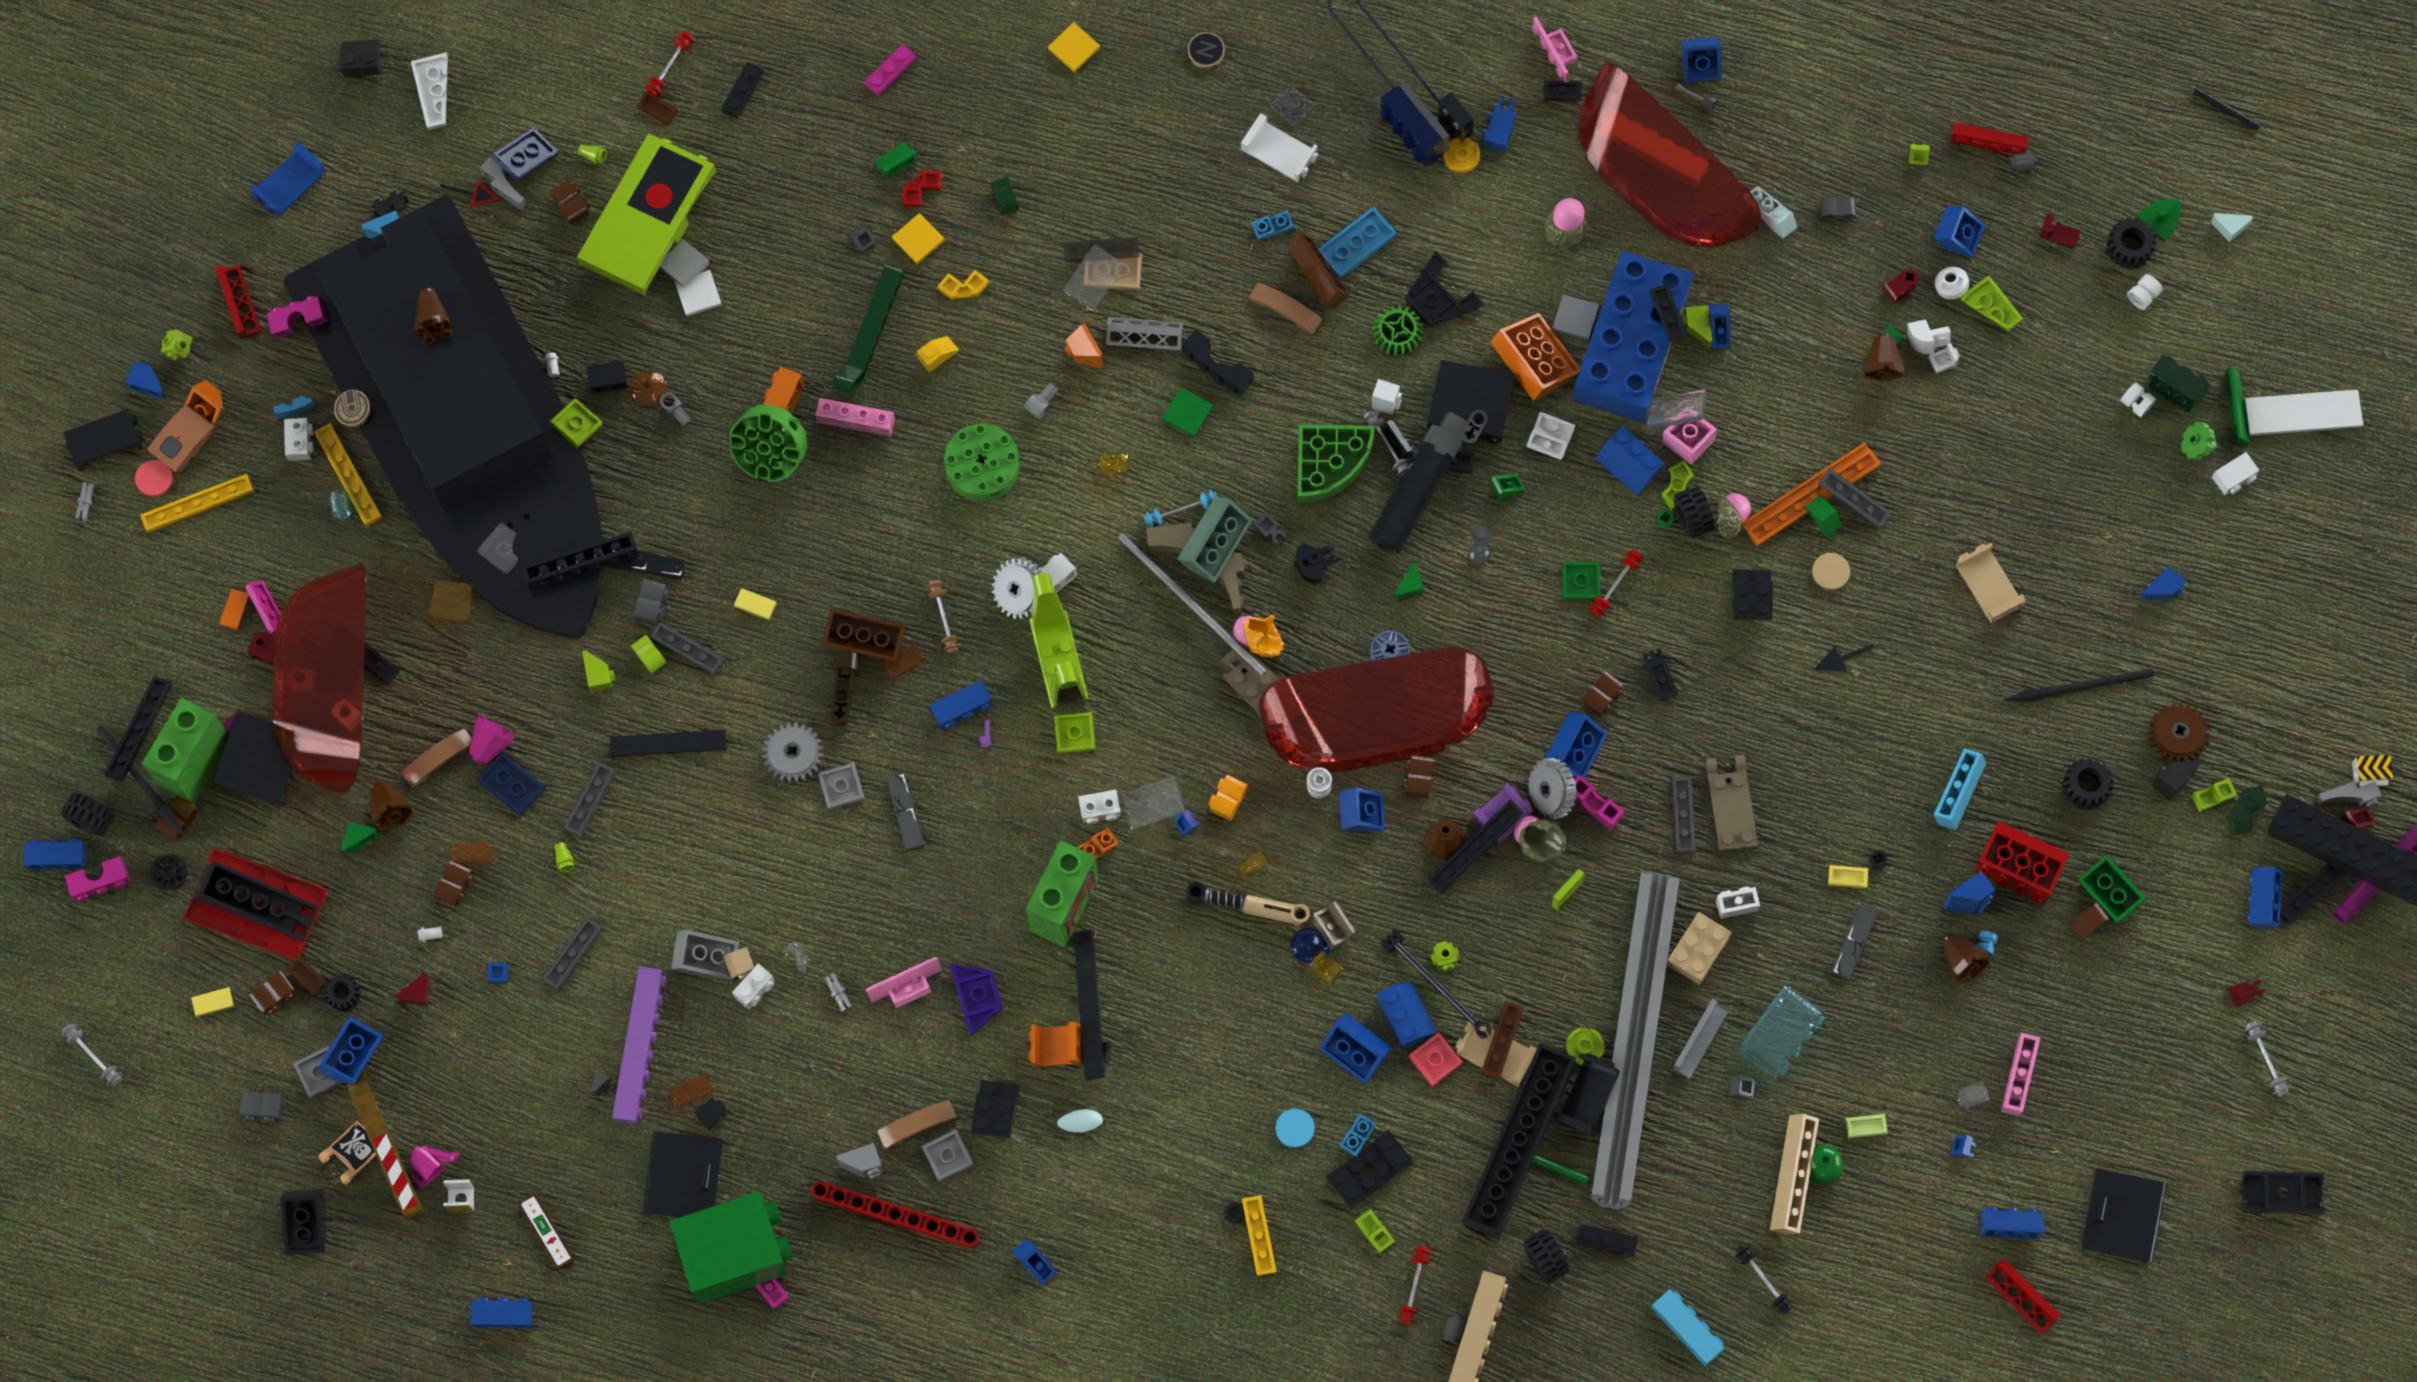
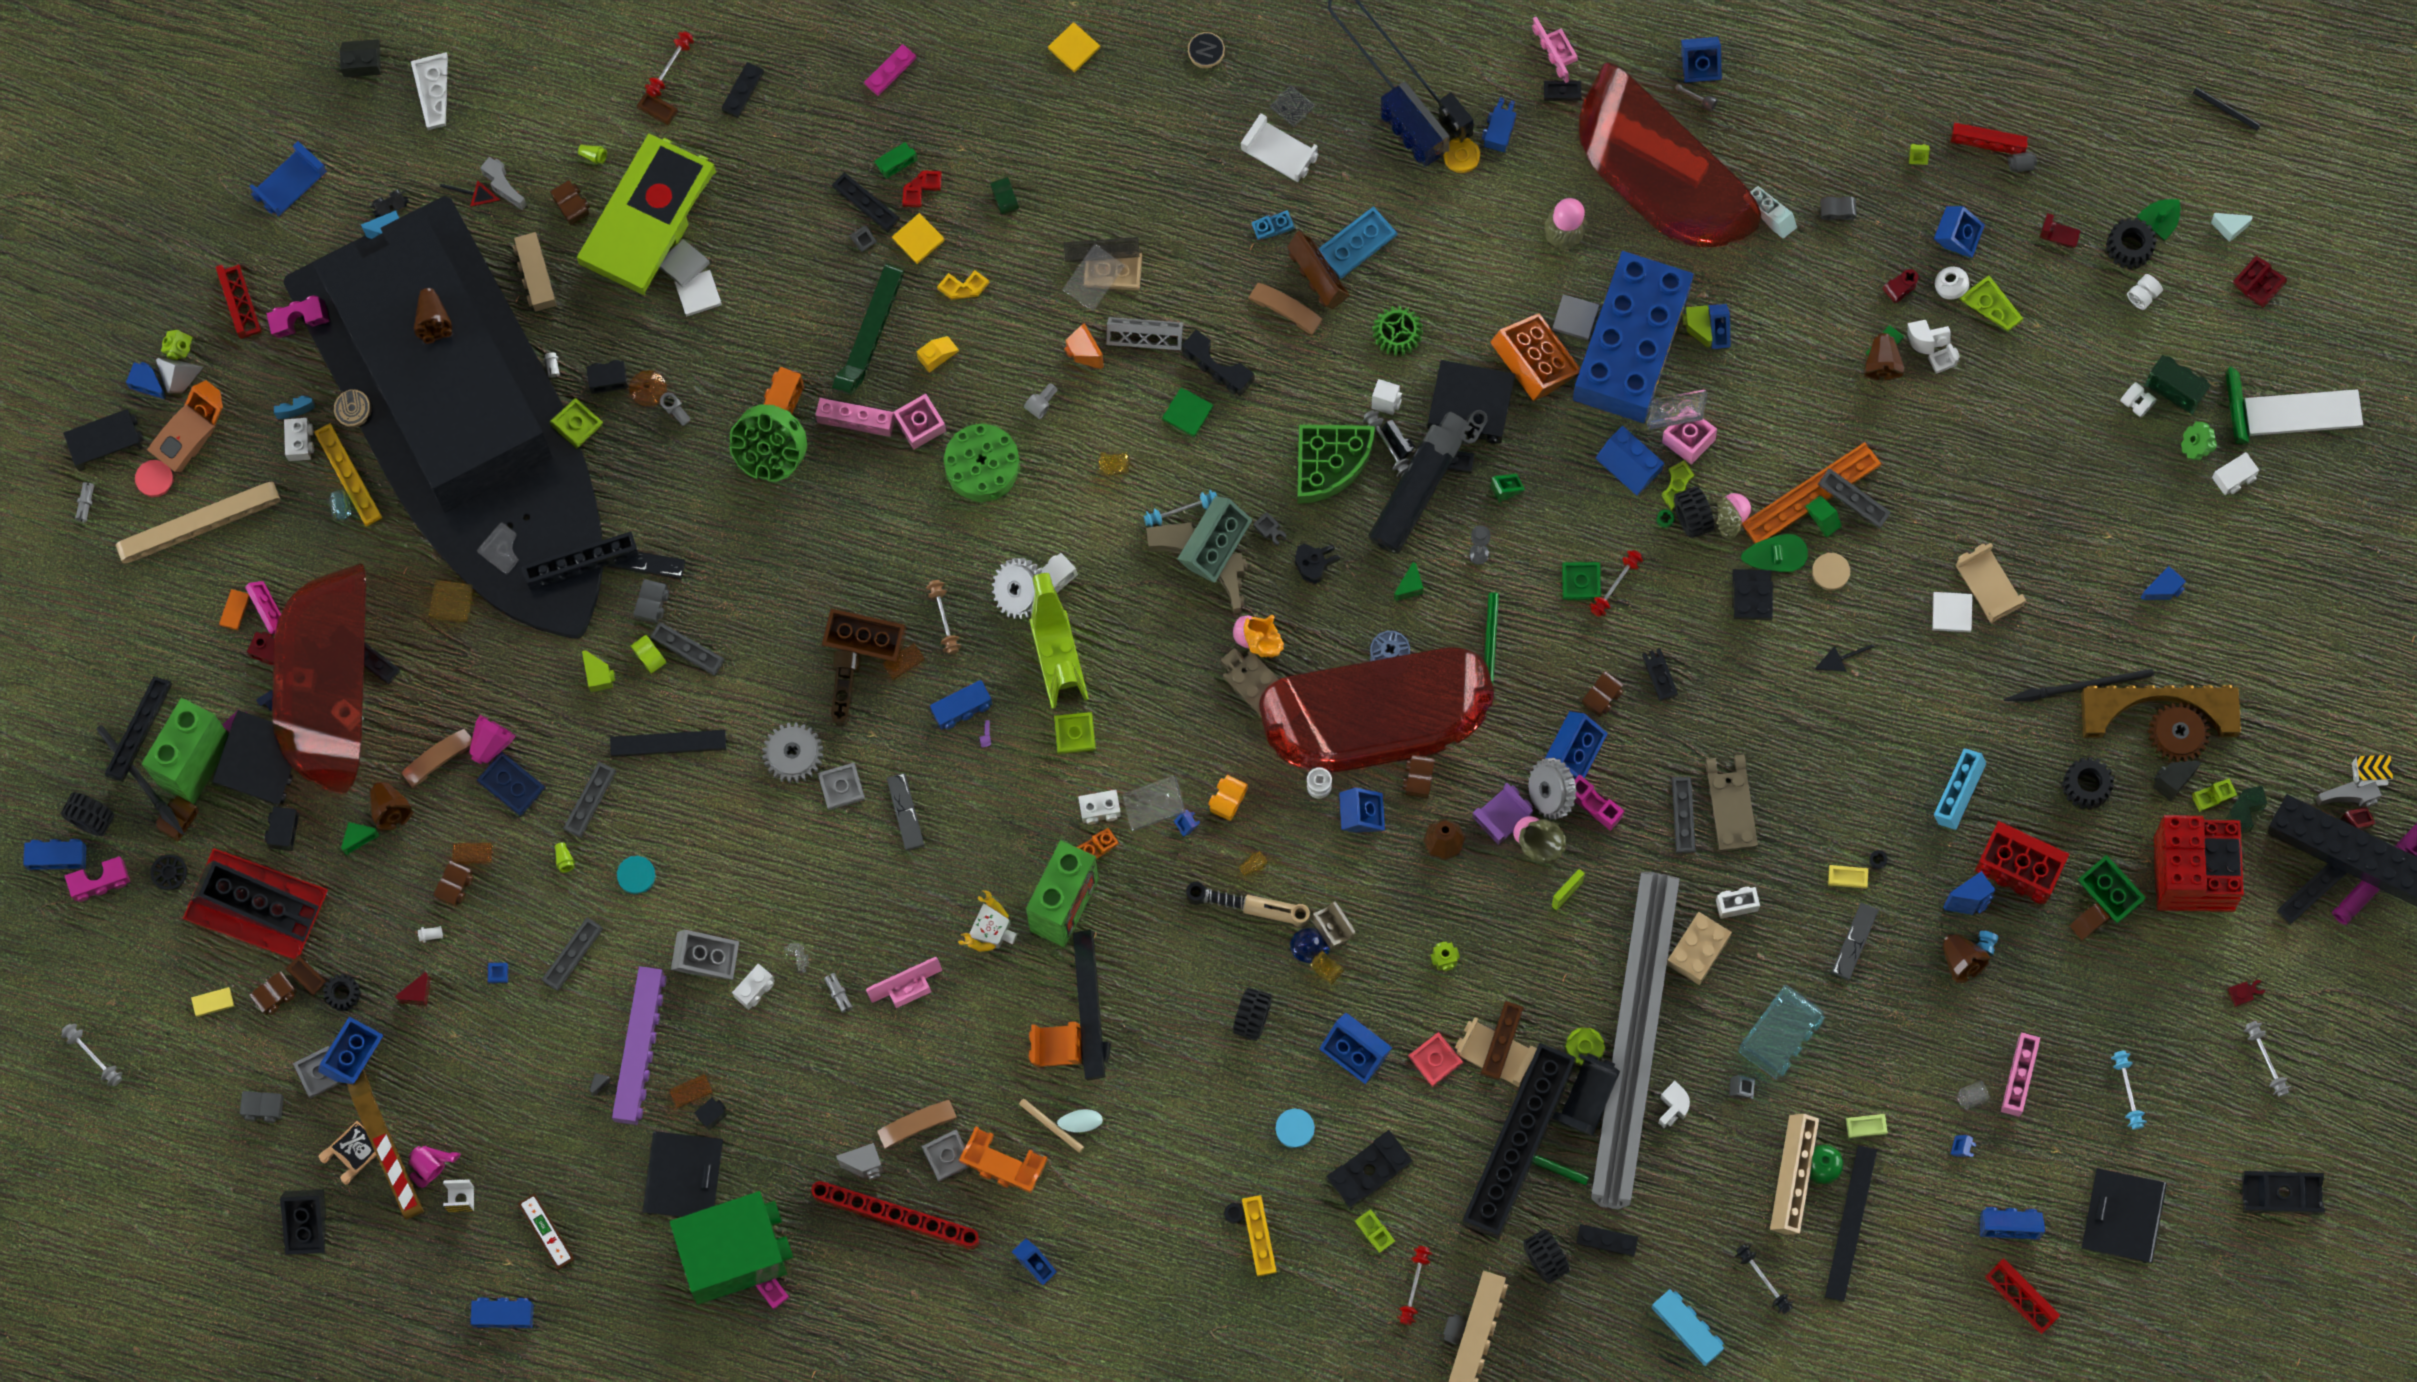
yellow tile [140,474,254,534] -> none
dark blue tile [492,127,559,182] -> none
tan brick [724,947,755,979] -> none
light yellow tile [734,588,777,620] -> none
dark purple wing [950,963,1003,1036] -> none
black bracket [971,1080,1020,1139] -> none
light grey piece [1118,533,1267,676] -> none
dark azure slope [1339,1114,1377,1156] -> none
blue slope [1377,981,1437,1050] -> none
black hinge [1380,929,1491,1039] -> none
black wing [1405,251,1484,327] -> none
black tile [1428,799,1525,894] -> none
white slope [1526,412,1576,460] -> none
black plate [1649,284,1687,342] -> none
light grey fence [1673,999,1728,1079] -> none
blue brick [2248,867,2283,929] -> none
none -> tan beam [116,482,281,563]
none -> light grey slope [156,358,203,394]
none -> dark blue tile [256,690,277,711]
none -> black brick [265,807,299,851]
none -> tan brick [512,232,557,312]
none -> teal tile [617,856,656,895]
none -> black tile [832,172,900,233]
none -> bright pink brick [893,394,946,450]
none -> torso [958,890,1017,952]
none -> orange bracket [959,1126,1048,1193]
none -> tan bar [1019,1098,1084,1153]
none -> black tyre [1233,987,1272,1041]
none -> green axle [1483,592,1499,684]
none -> white brick [1658,1080,1690,1128]
none -> green shield [1741,534,1808,572]
none -> black tile [1824,1145,1877,1302]
none -> white tile [1932,592,1972,633]
none -> pearl gold arch [2081,685,2241,738]
none -> medium azure axle [2111,1051,2147,1130]
none -> red piece [2153,815,2244,912]
none -> dark red slope [2233,255,2287,308]

